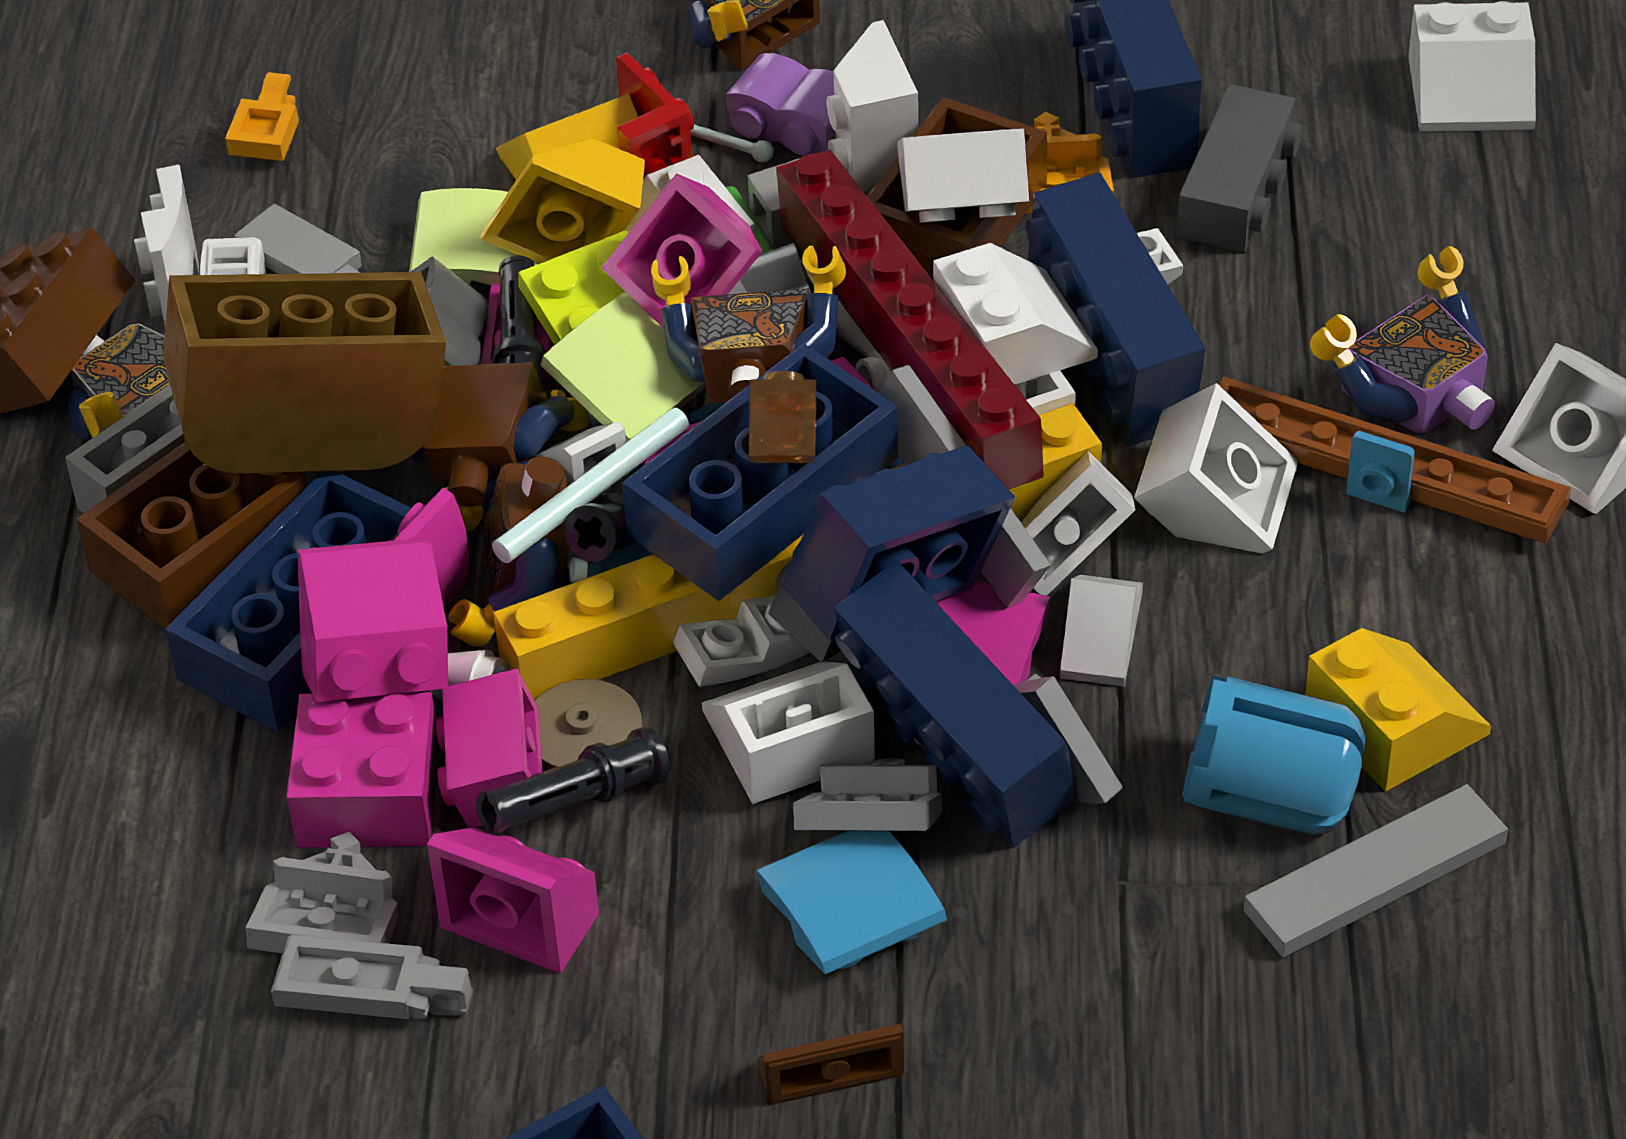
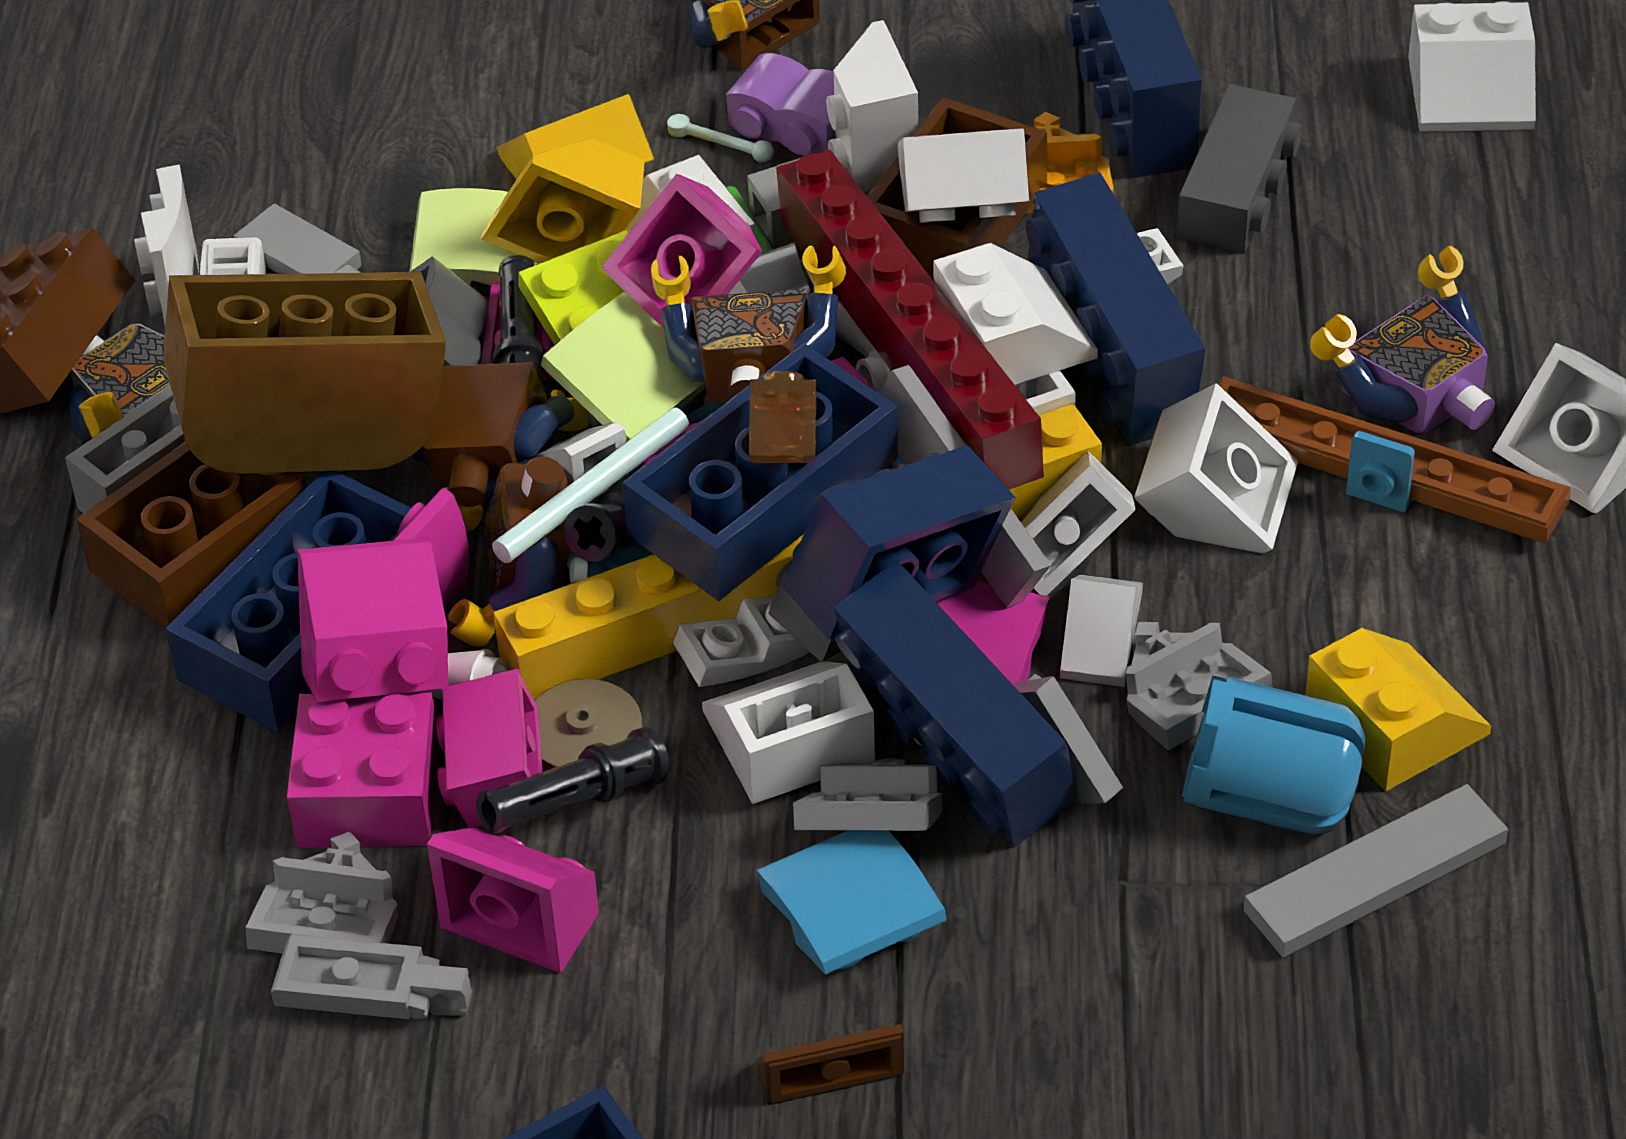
light orange plate [225,72,299,161] -> none
red bracket [616,53,694,179] -> none
none -> light grey slope [1125,622,1273,751]

